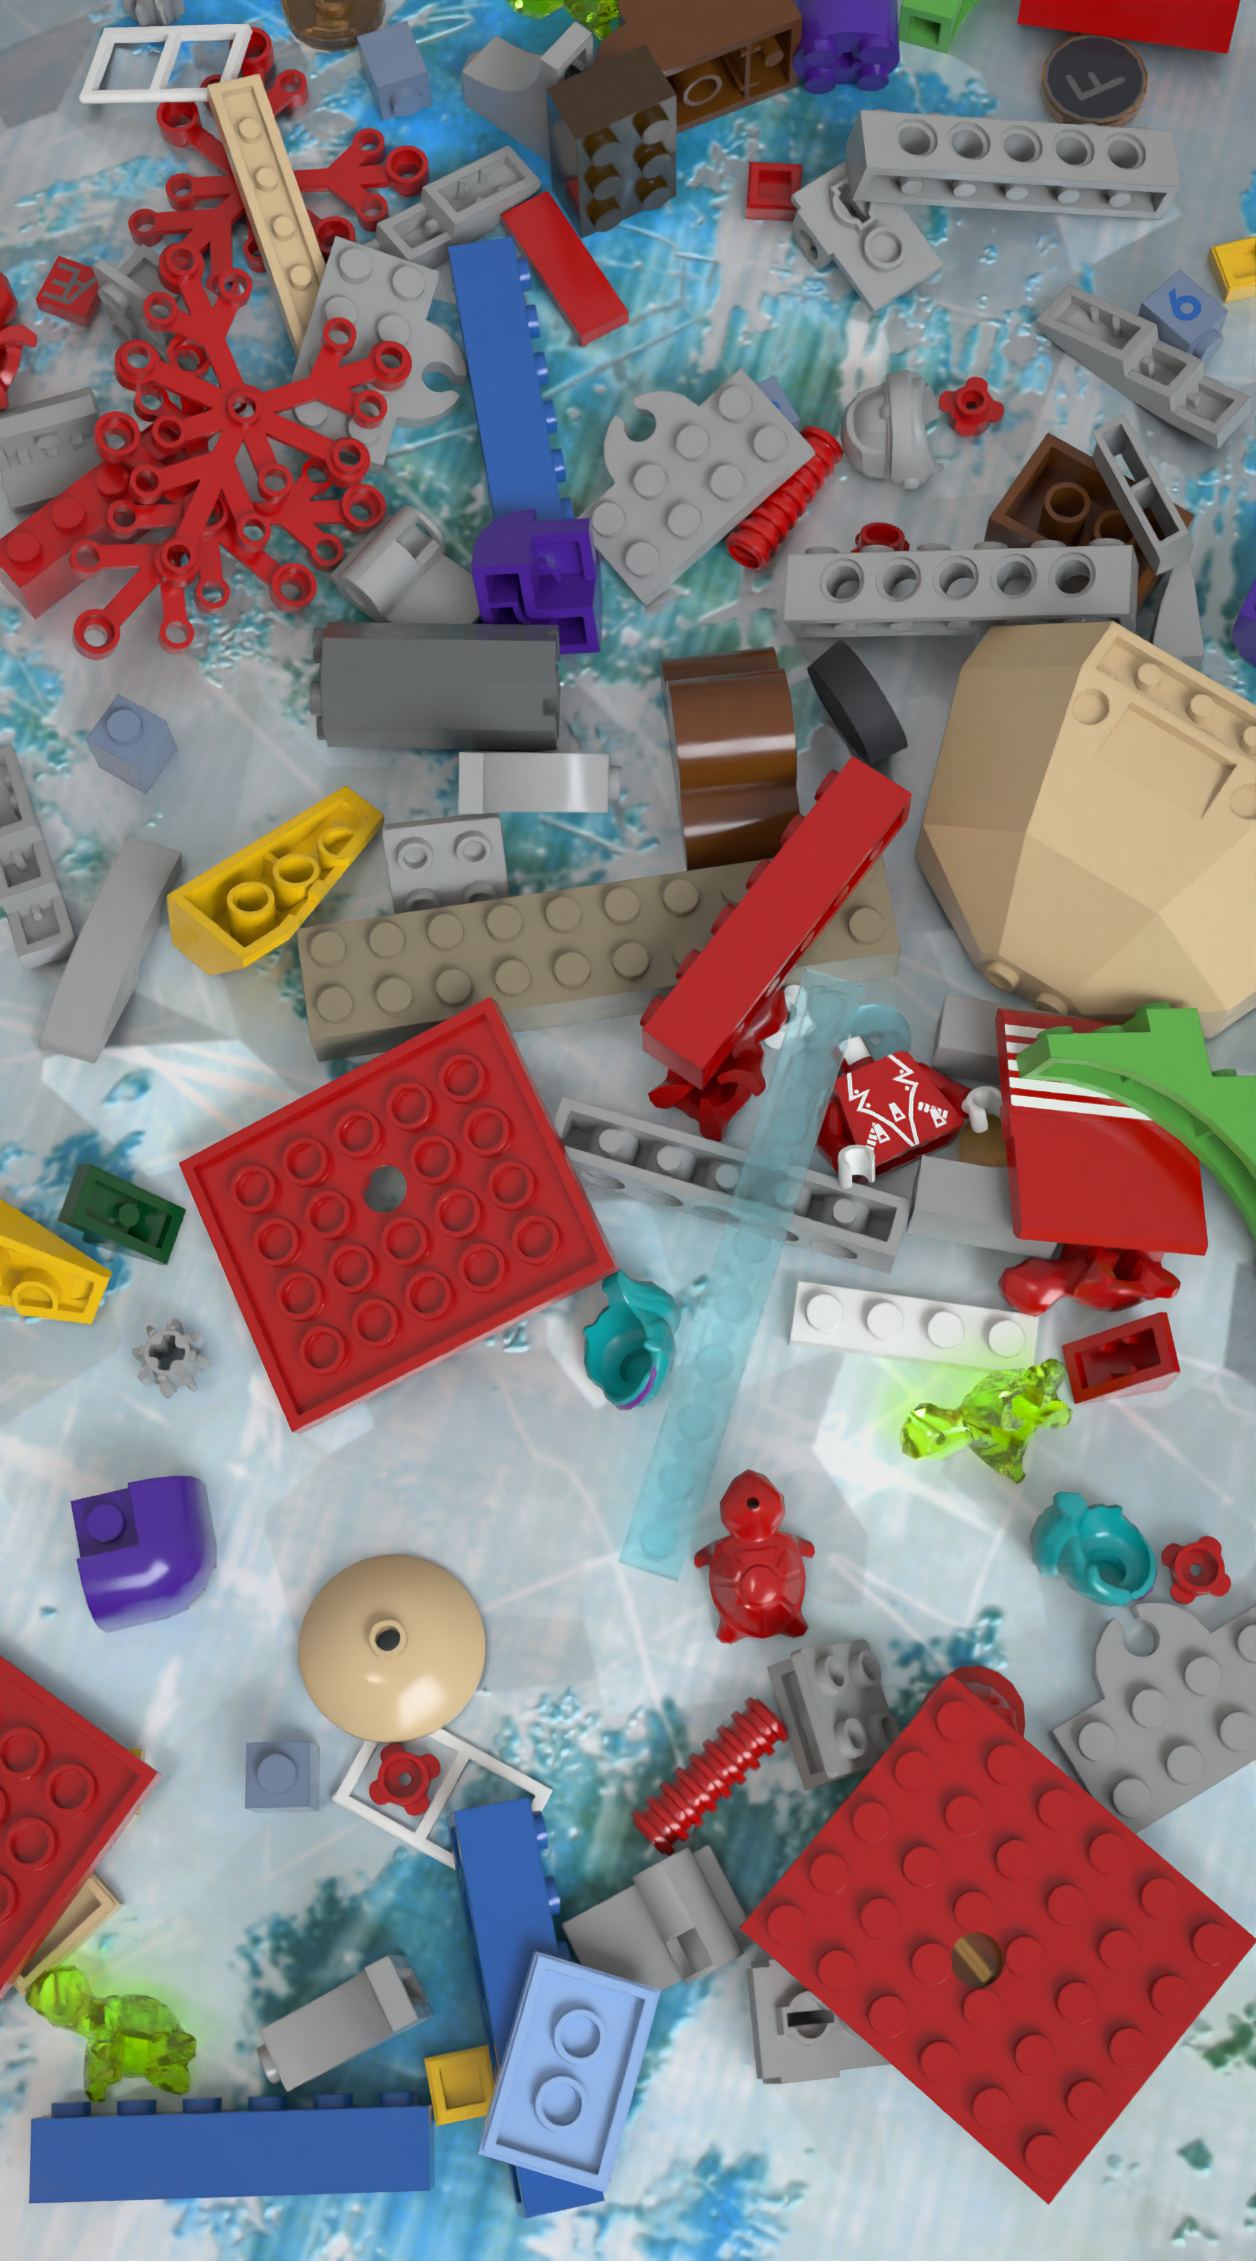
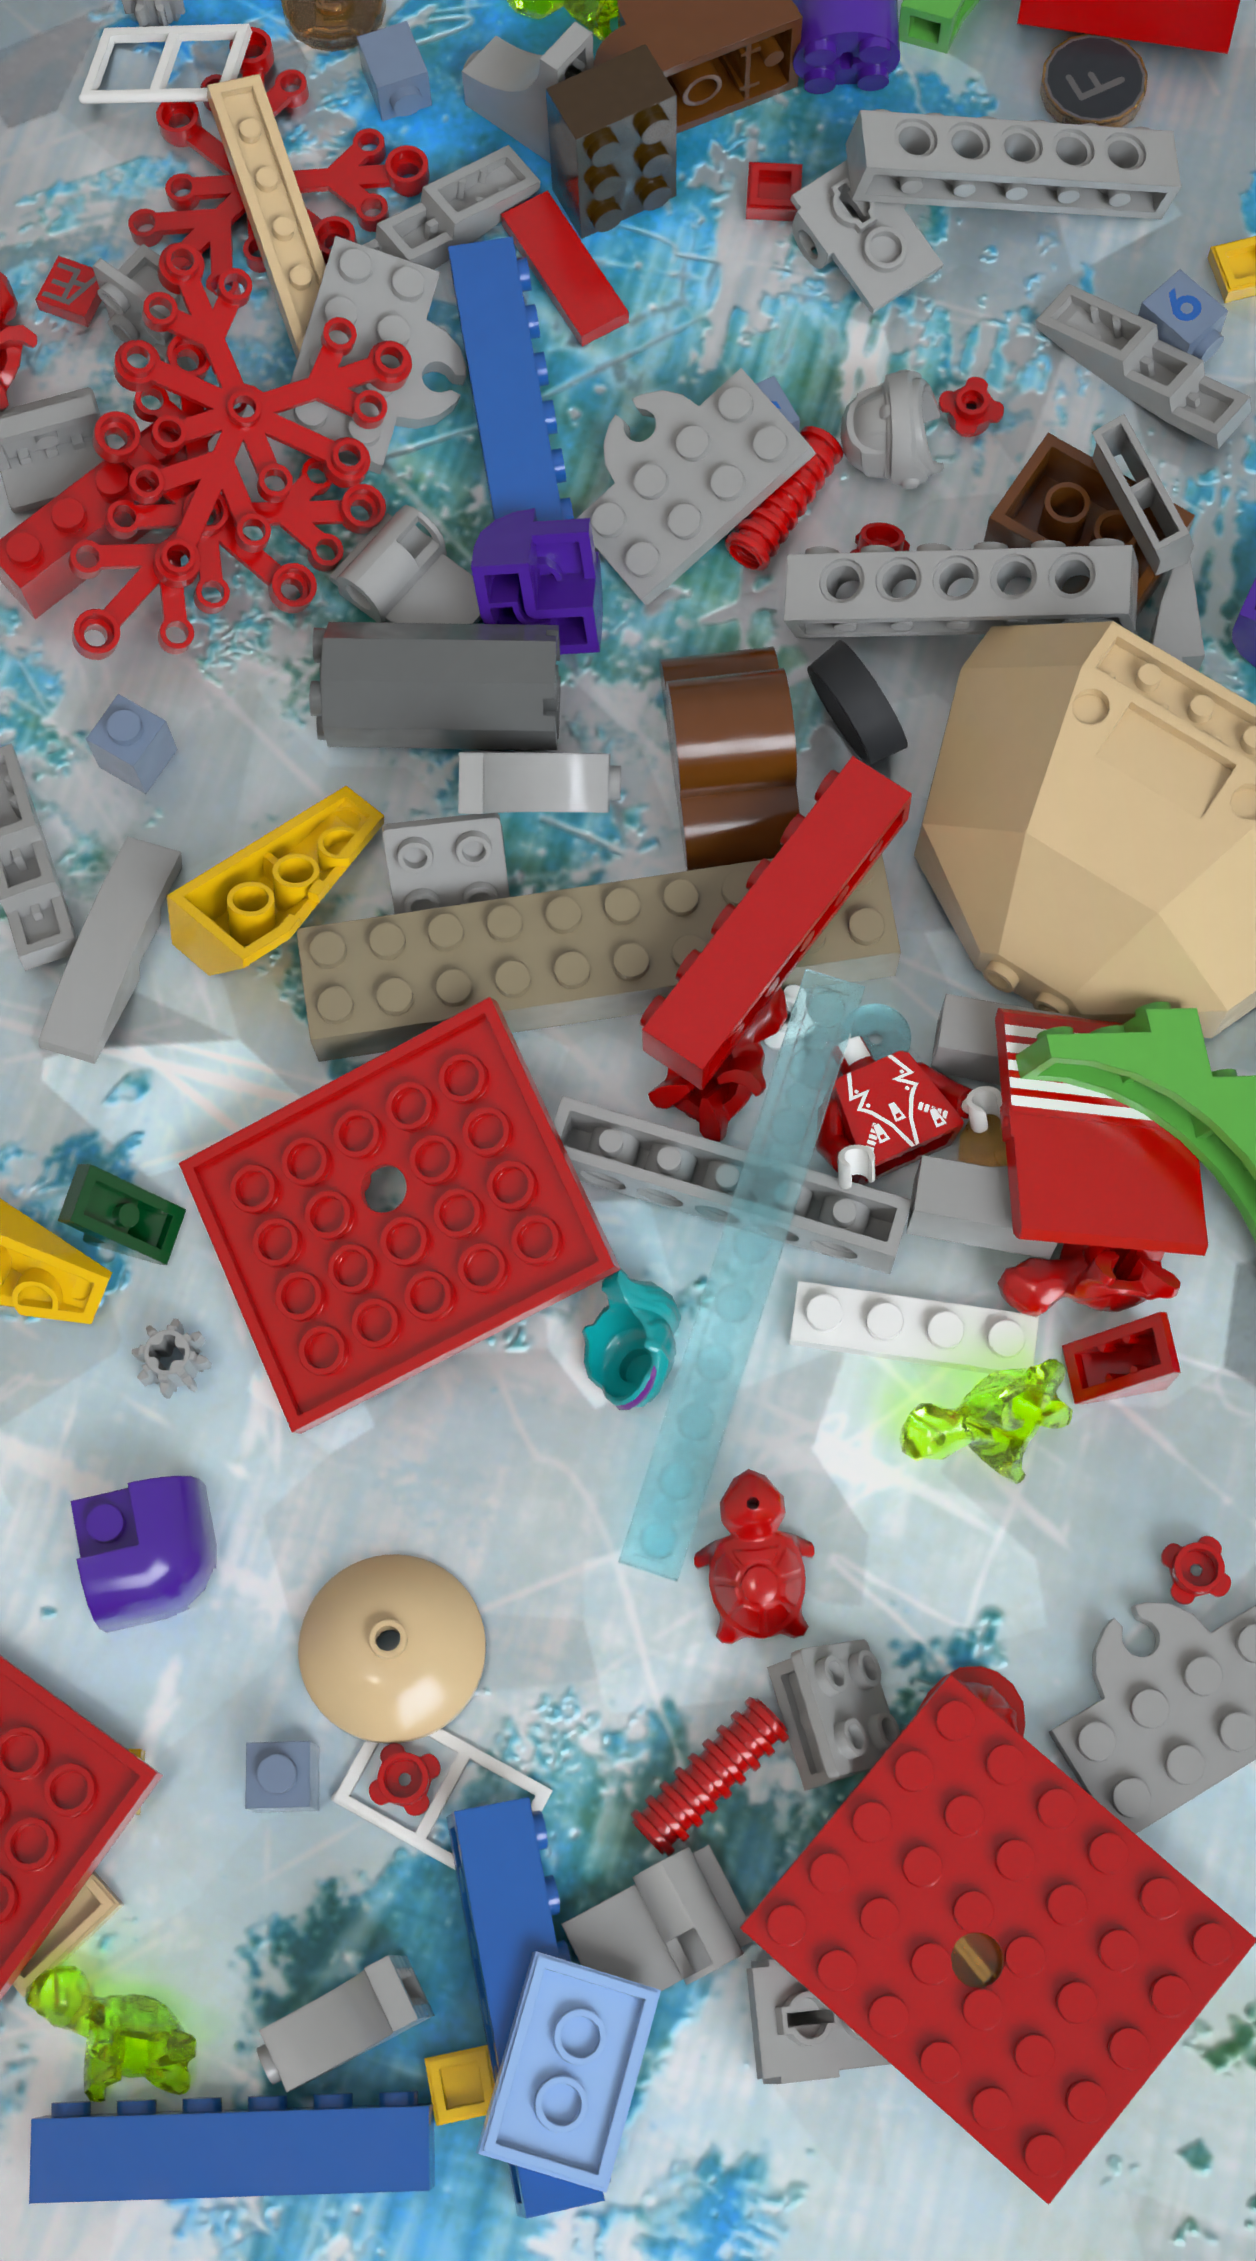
teal hair [1030,1492,1157,1607] -> none

